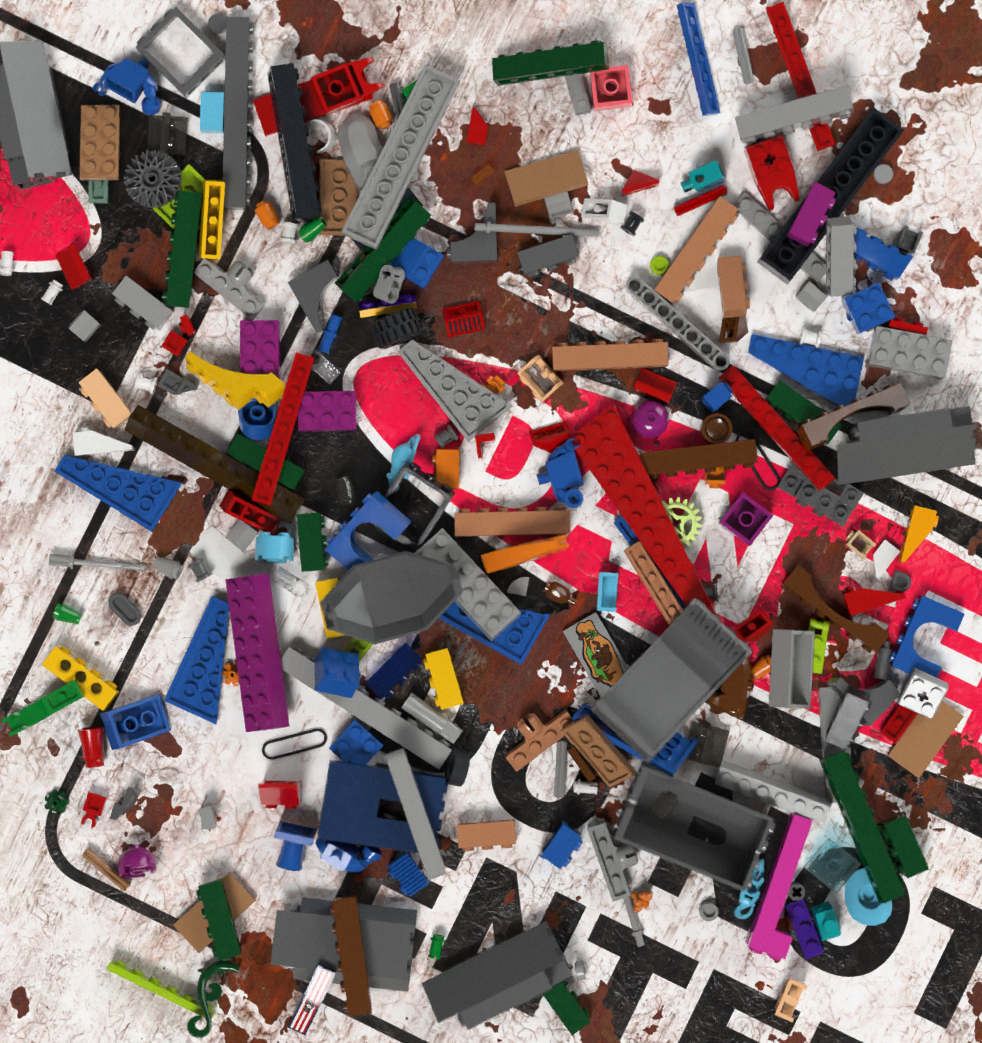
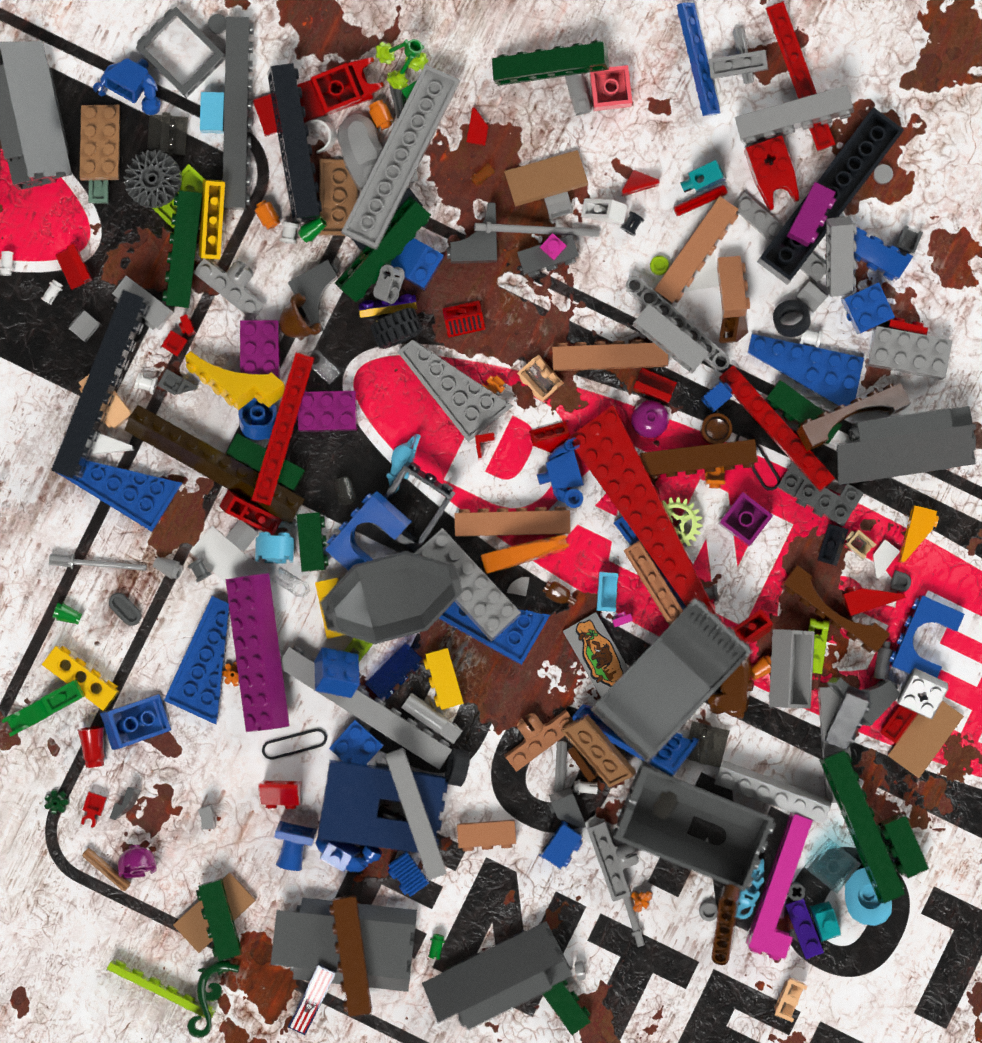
blue pin [318,314,343,354] -> none
orange brick [432,449,460,489] -> none
dark grey bush [433,425,458,449] -> none
none -> black brick [51,290,150,481]
none -> reddish brown hair [279,293,322,341]
none -> lime plant [375,39,428,90]
none -> dark pink plate [540,233,567,261]
none -> dark grey slope [548,787,586,828]
none -> dark pink plate [612,611,633,627]
none -> light grey brick [632,304,709,374]
none -> light grey plate [708,50,769,79]
none -> reddish brown beam [711,884,740,965]
none -> black tyre [773,300,811,338]
none -> black plate [817,524,848,566]

